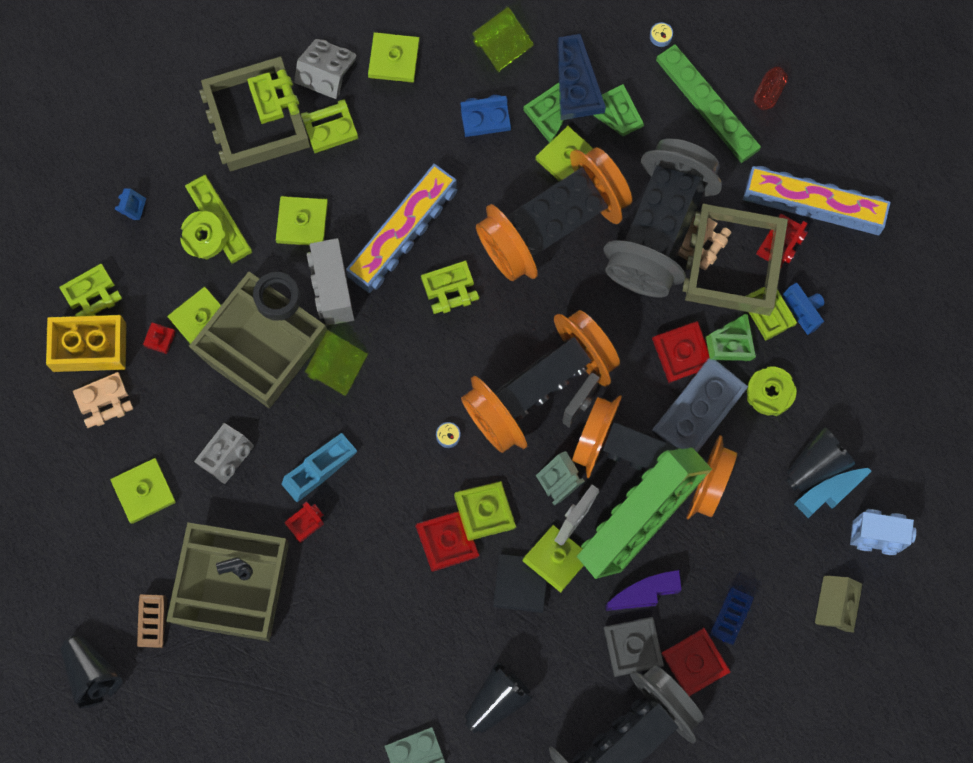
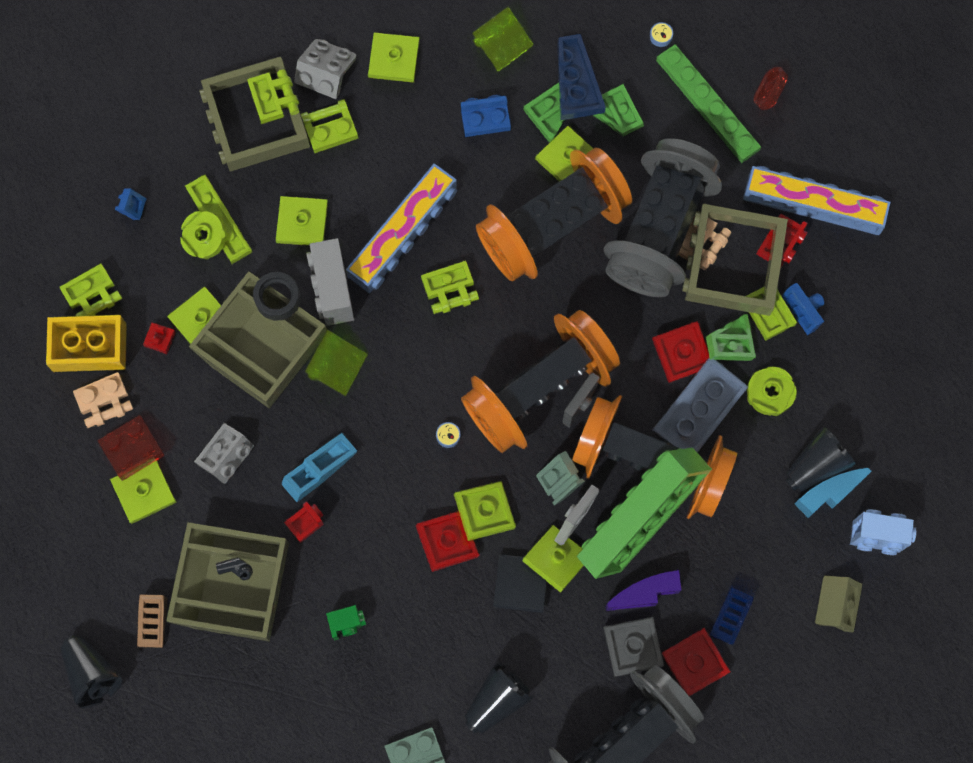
none -> clear red plate [97,415,165,481]
none -> green brick [326,605,366,641]

